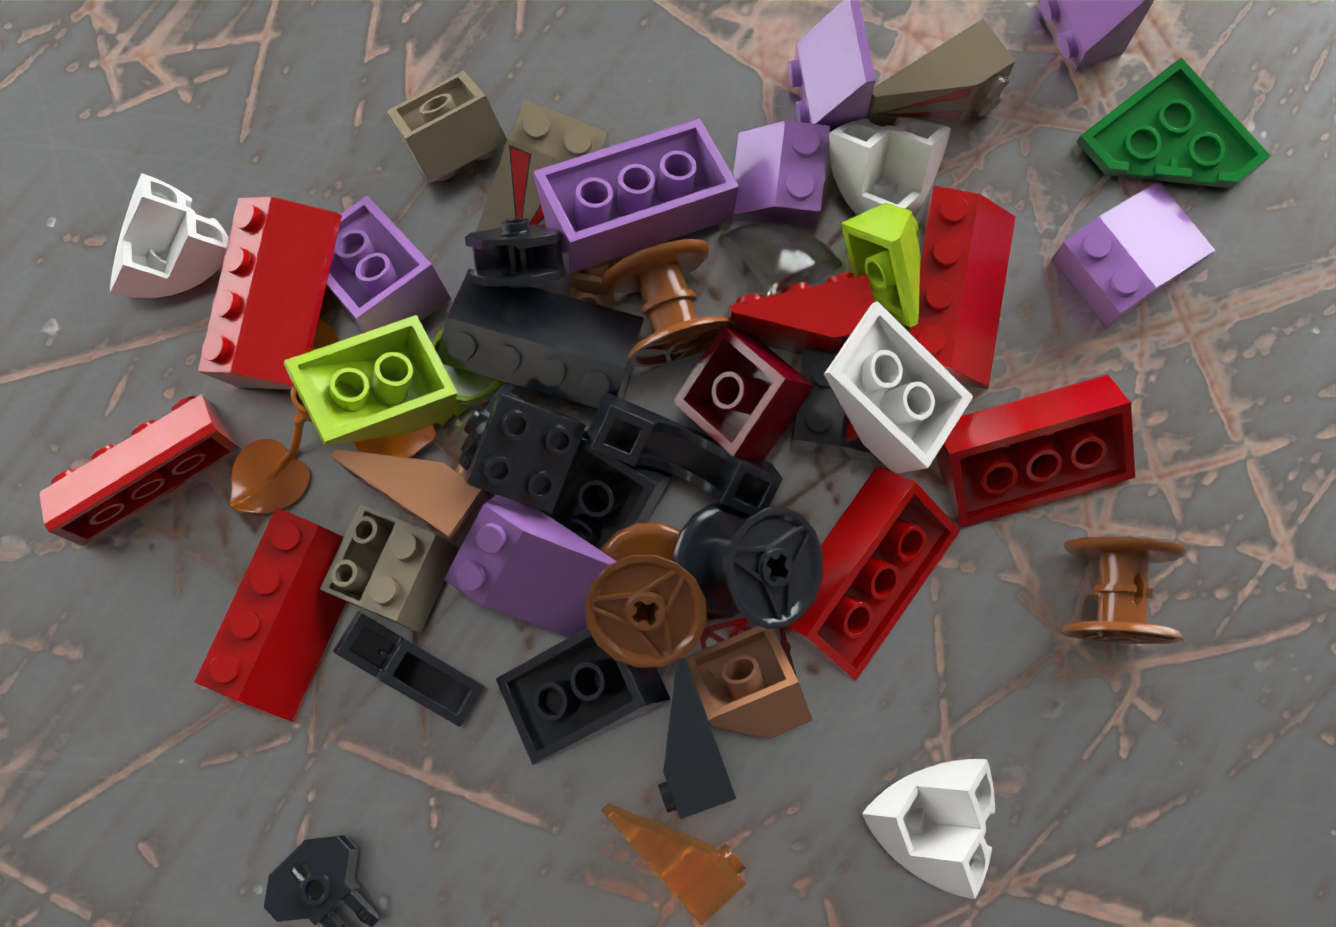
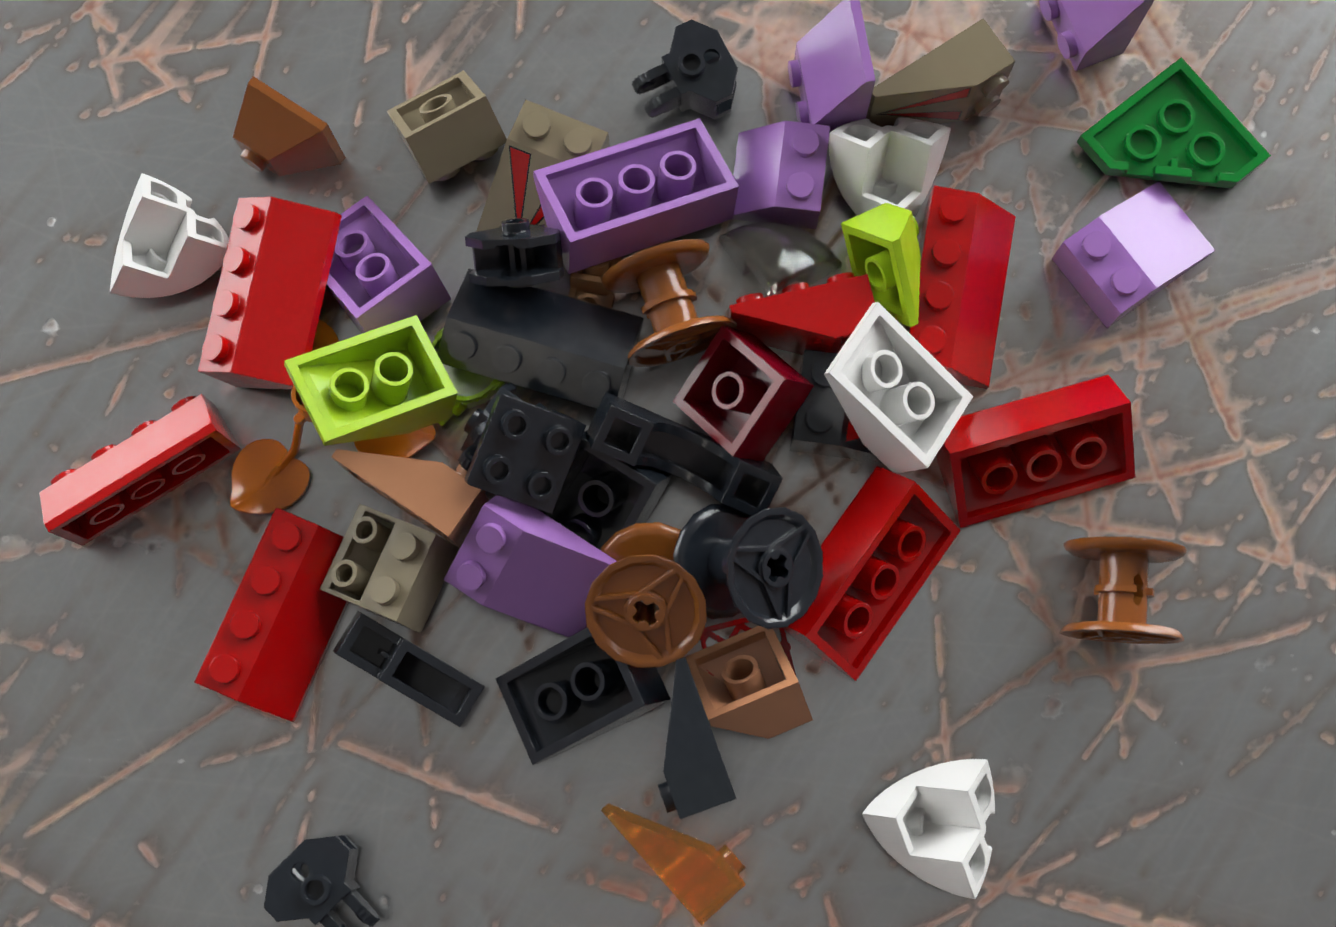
none -> dark orange slope [233,76,346,177]
none -> black hinge [632,19,738,119]

